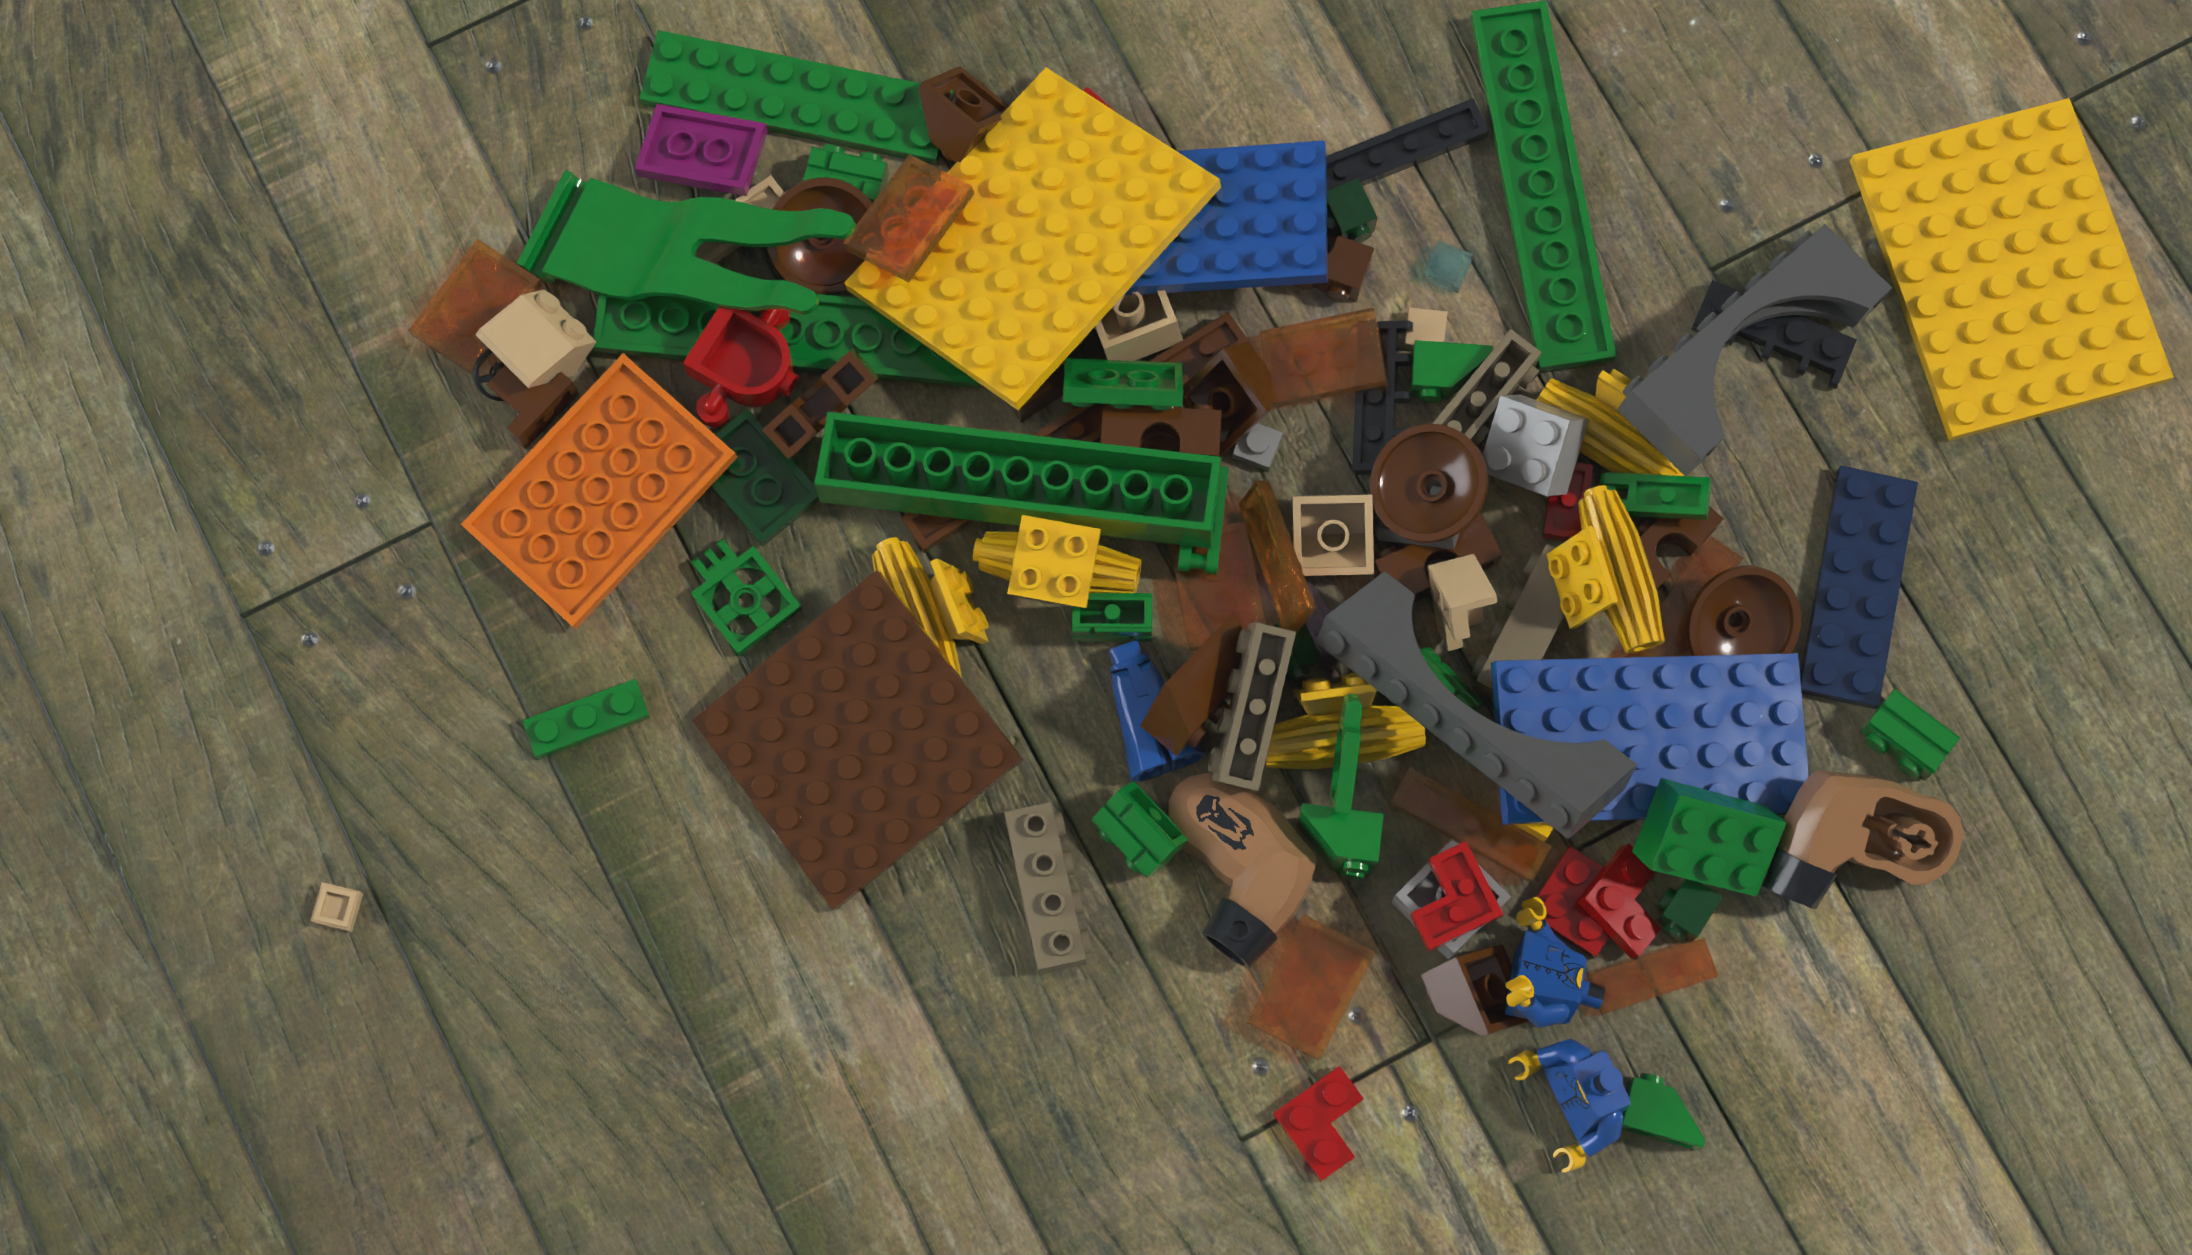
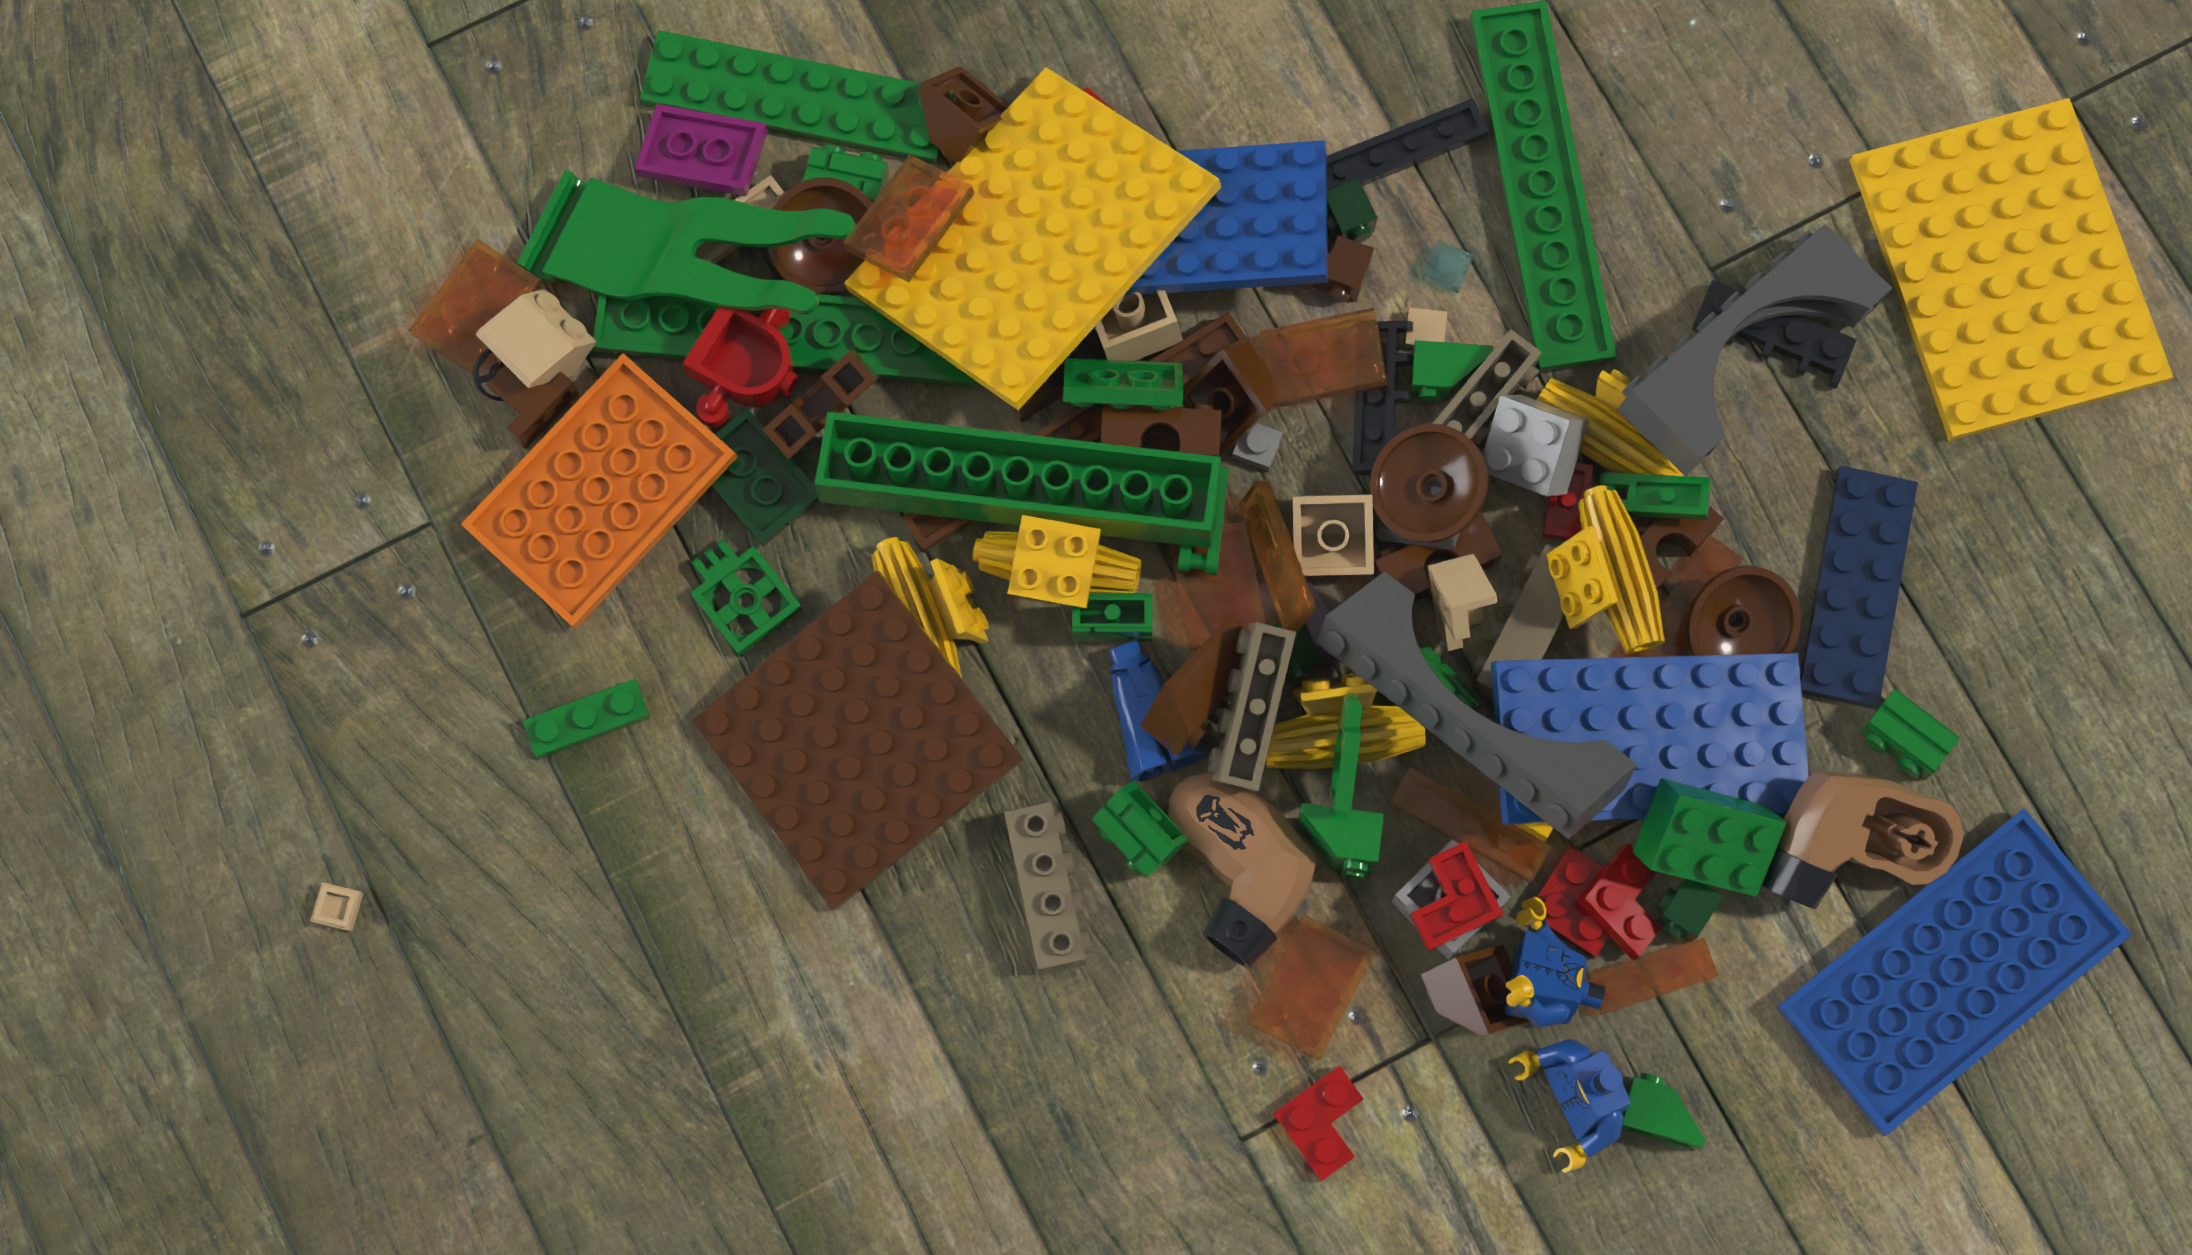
none -> blue plate [1776,808,2132,1137]

